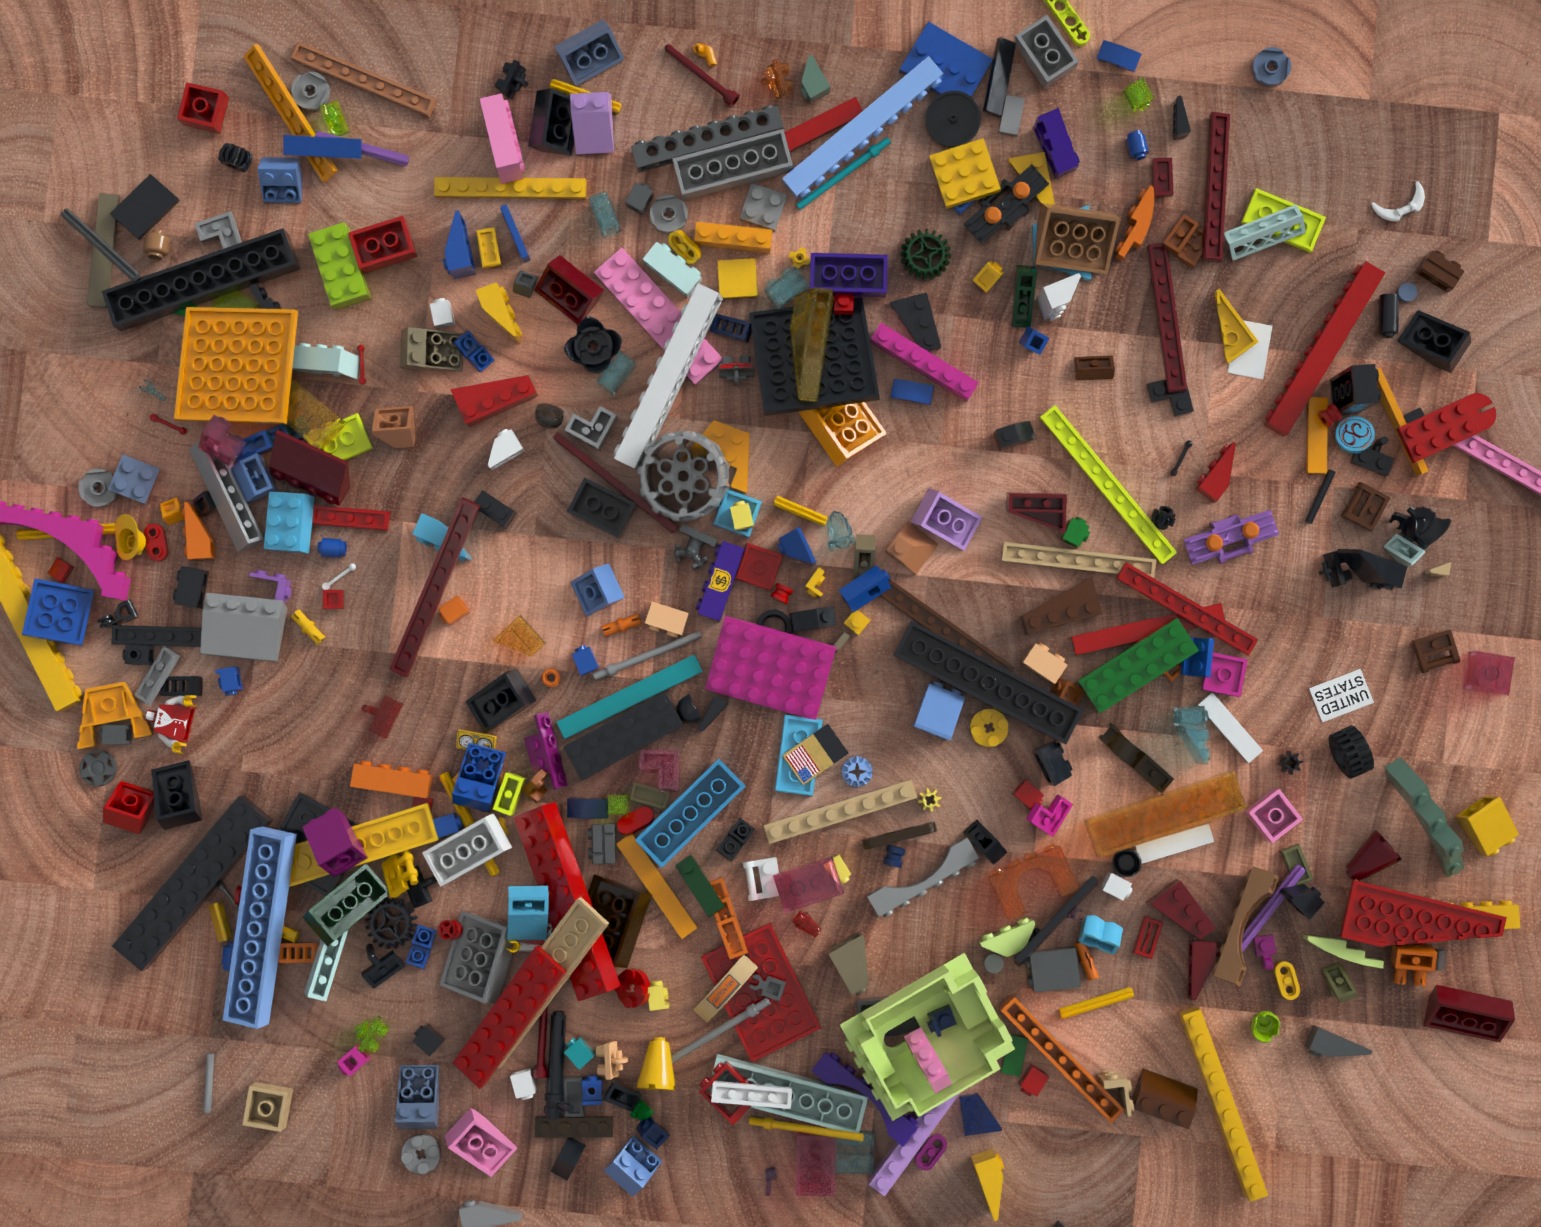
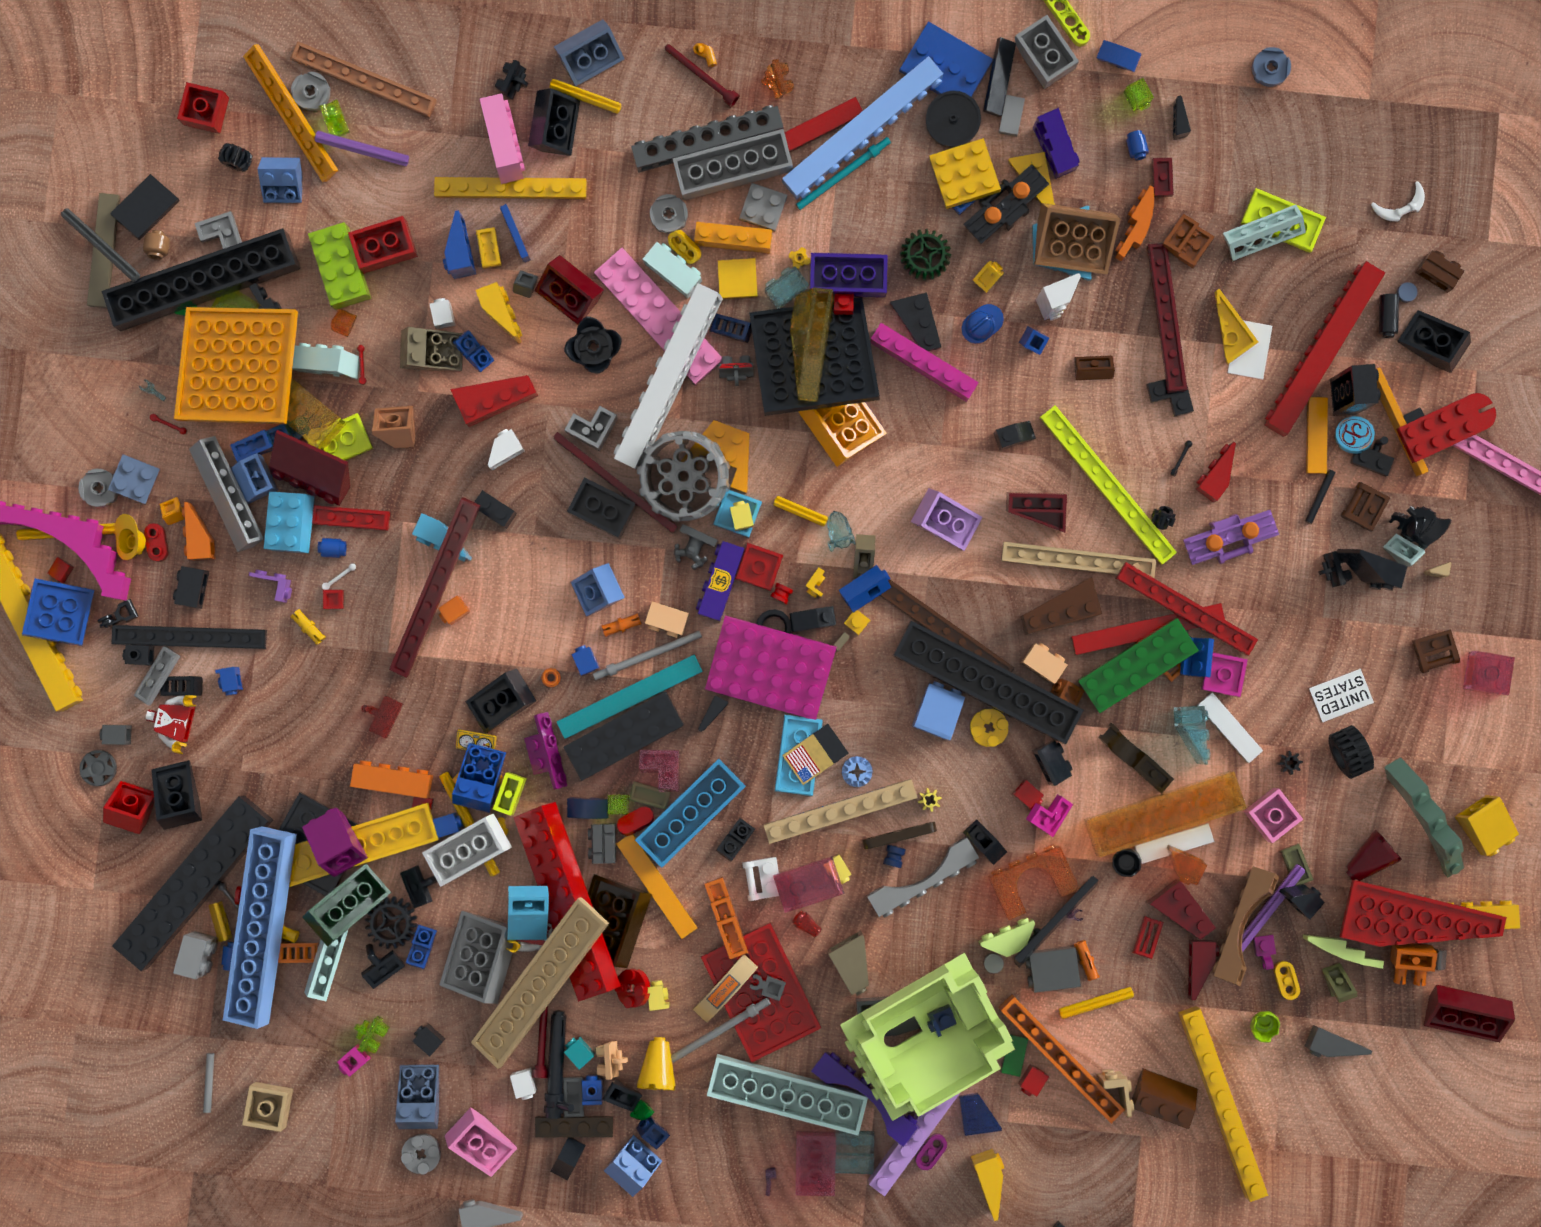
light orange wing [77,682,154,749] -> none
black plate [193,491,216,517] -> none
clear pink brick [198,415,246,468] -> none
light grey slope [200,593,288,662] -> none
blue tile [283,135,362,159] -> none
yellow plate [381,850,418,898] -> none
red wheel [438,920,463,940] -> none
red plate [453,946,567,1089] -> none
clear yellow wing [493,615,546,657] -> none
dark orange bracket [522,769,547,803] -> none
clear smoke hair [535,403,564,429] -> none
lavender slope [570,92,614,155] -> none
clear light blue brick [588,191,621,238] -> none
clear light blue brick [597,351,636,396] -> none
dark grey brick [625,182,654,215] -> none
dark green slope [675,855,725,918] -> none
black hair [677,694,702,724] -> none
red window [699,1060,751,1125] -> none
white plate [711,1081,792,1109] -> none
yellow bar [749,1117,864,1142] -> none
blue slope [777,527,816,566] -> none
sand green slope [800,55,830,104] -> none
nougat slope [885,521,939,575] -> none
blue slope [891,379,934,405] -> none
bright pink brick [904,1027,952,1094] -> none
dark green slope [1011,265,1037,328] -> none
green brick [1060,517,1090,548] -> none
medium azure brick [1078,915,1123,954] -> none
white brick [1100,872,1132,901] -> none
dark red tile [1202,112,1230,263] -> none
red wheel [1318,404,1342,428] -> none
none -> light grey piece [173,931,218,979]
none -> clear orange slope [331,309,357,337]
none -> blue piece [962,304,1004,344]
none -> clear orange slope [1167,845,1207,885]

